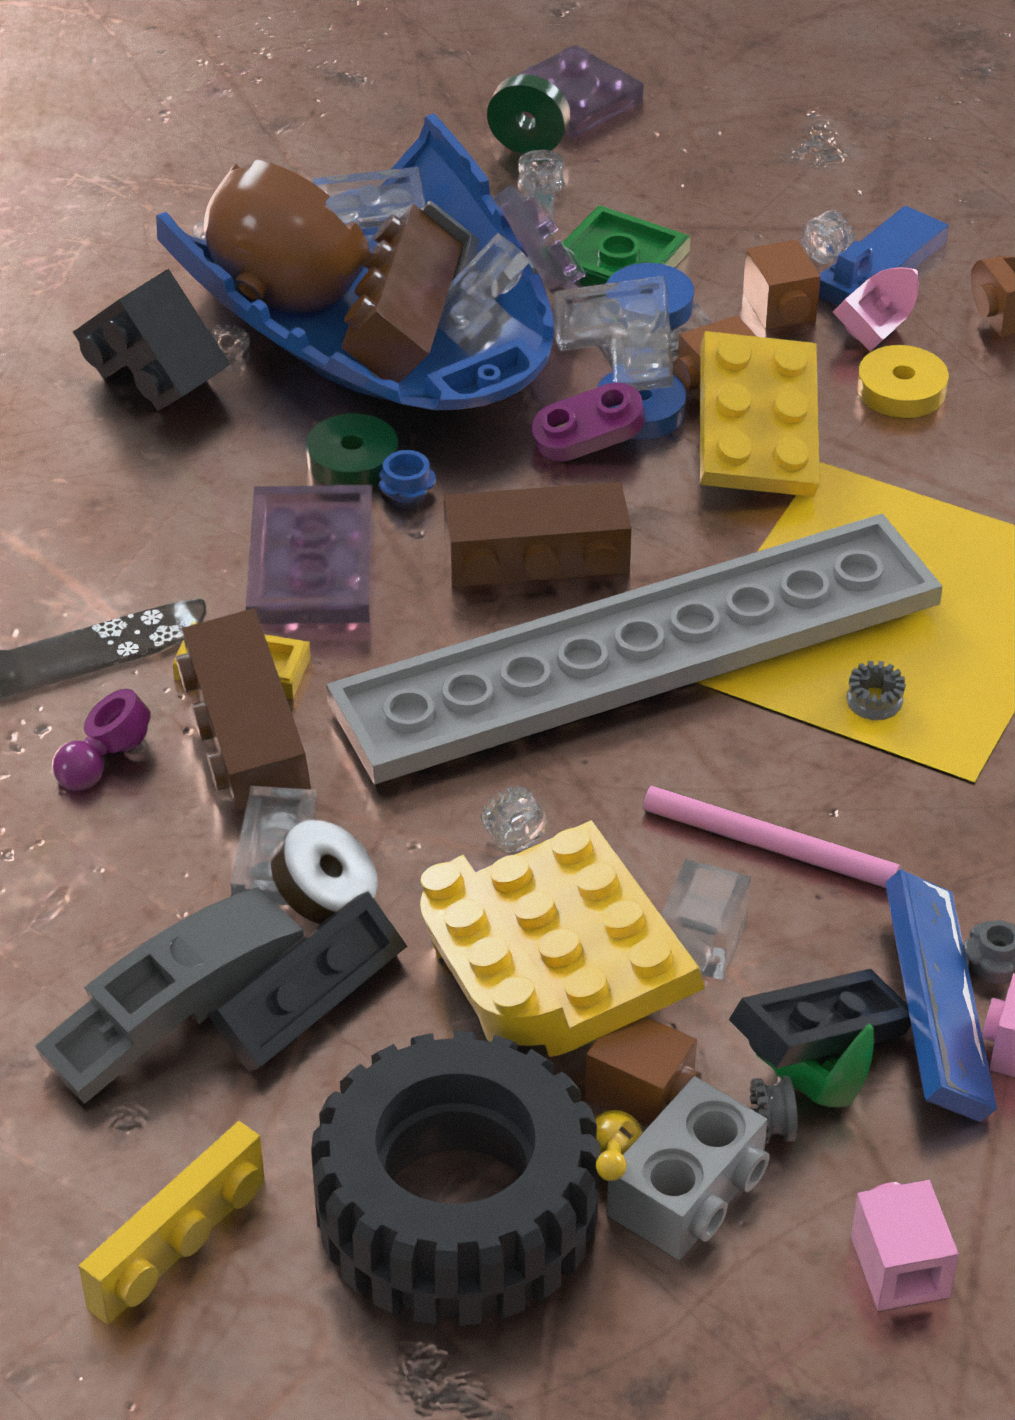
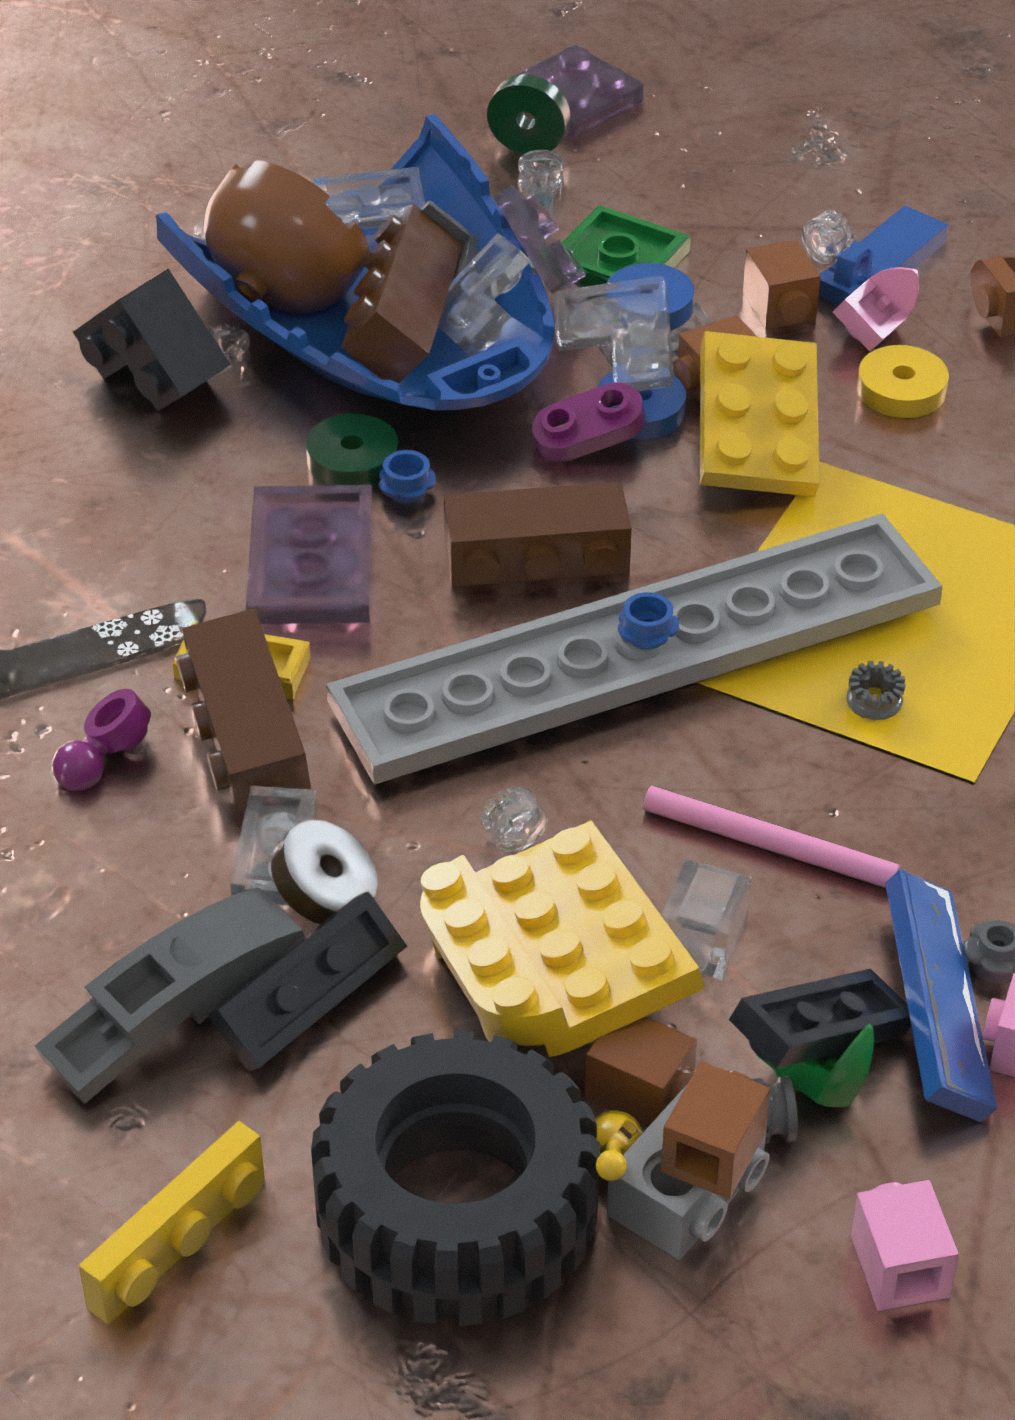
none -> blue plate [618,592,679,650]
none -> dark orange brick [661,1061,770,1199]

